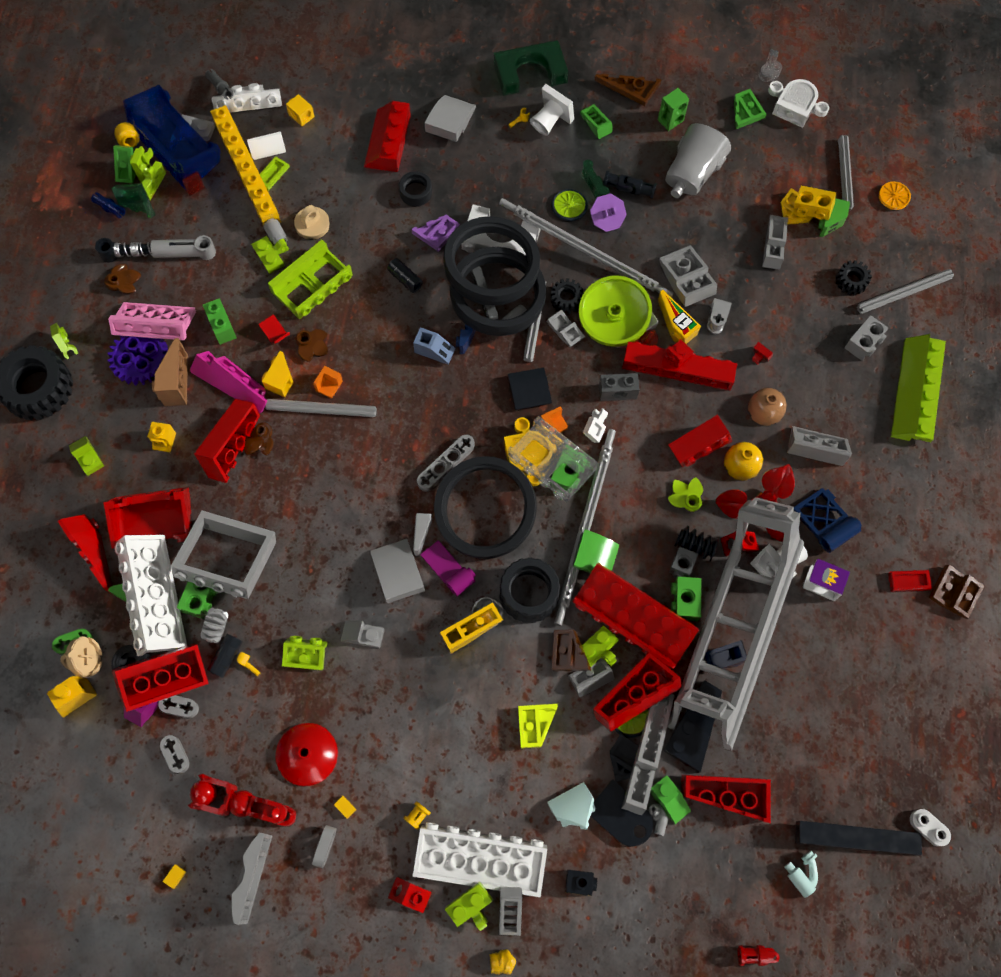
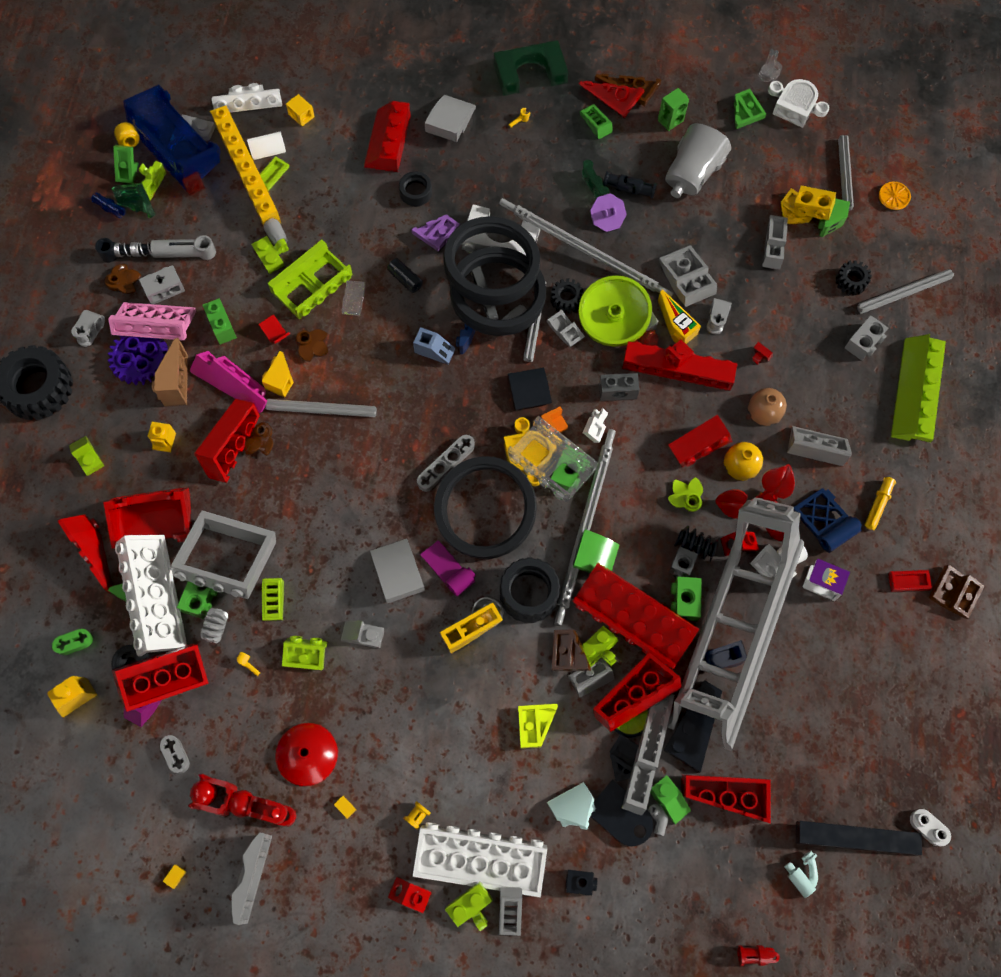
lime plate [50,323,78,359] -> none
tan tile [60,636,102,678] -> none
lime plate [130,146,153,182] -> none
light grey beam [158,695,199,718] -> none
dark grey pin [205,69,234,100] -> none
black axle [207,634,243,678] -> none
tan tile [294,205,330,240] -> none
light grey beam [312,825,337,869] -> none
orange panel [313,365,343,399] -> none
light grey slope [413,513,432,556] -> none
yellow arm [489,949,516,975] -> none
white plant [530,84,574,136] -> none
lime wheel [551,189,588,221] -> none
none -> light grey piece [71,310,105,347]
none -> light grey brick [139,265,185,304]
none -> lime slope [262,578,284,621]
none -> clear slope [342,280,365,316]
none -> red wing [579,81,645,118]
none -> yellow axle [865,477,896,530]

